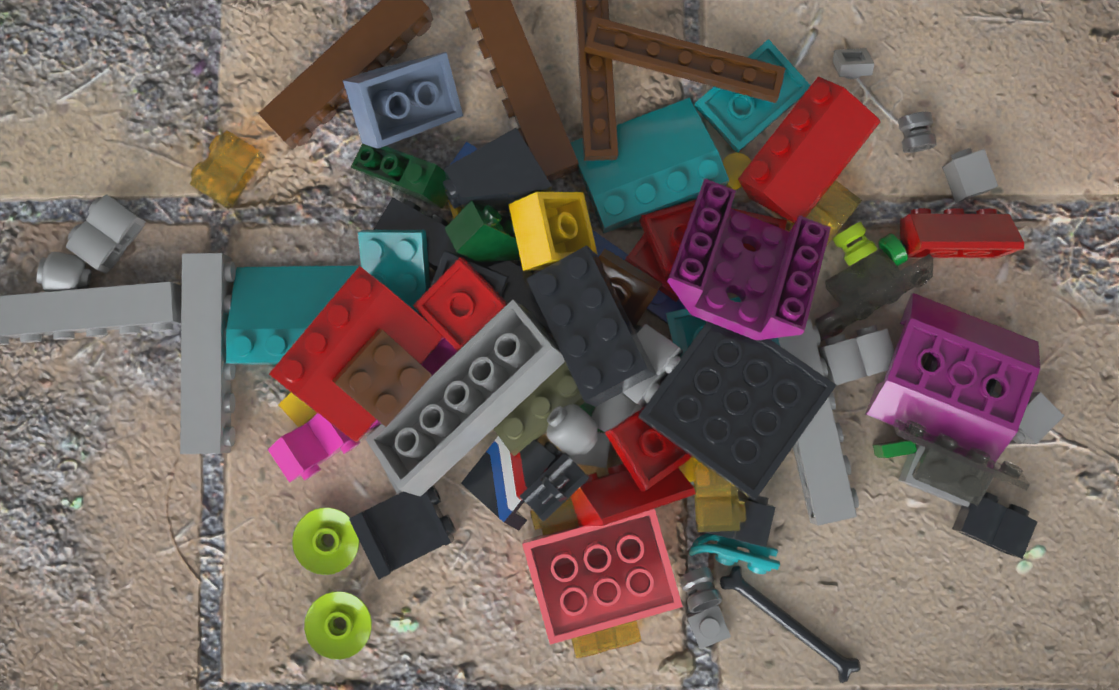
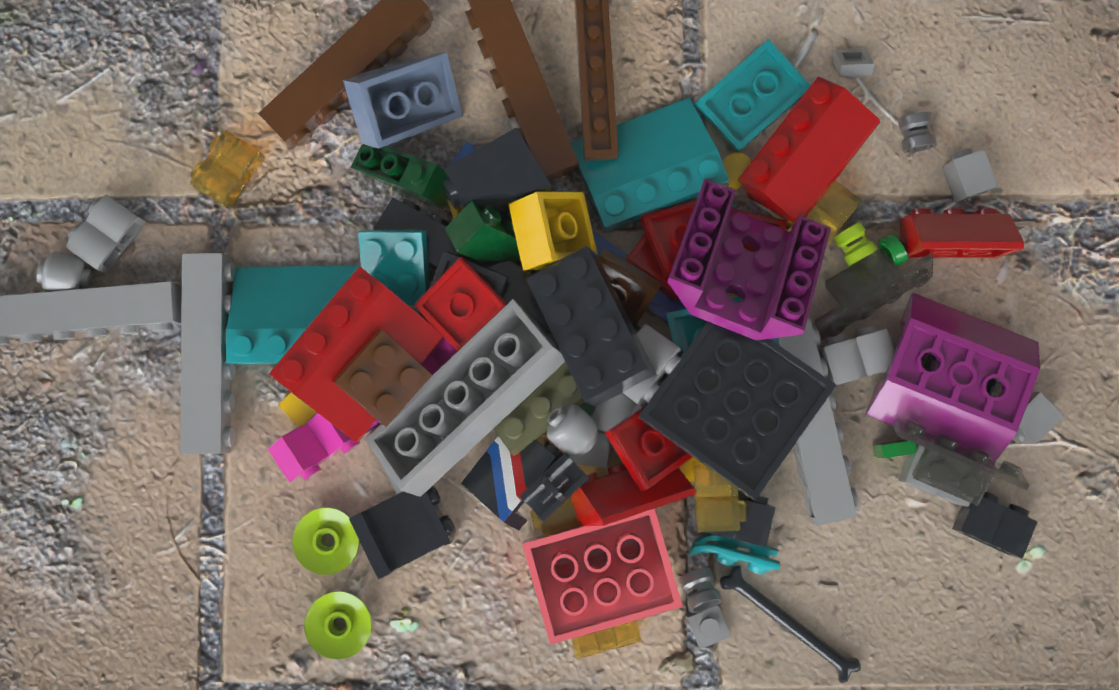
reddish brown plate [584,16,785,103] -> none

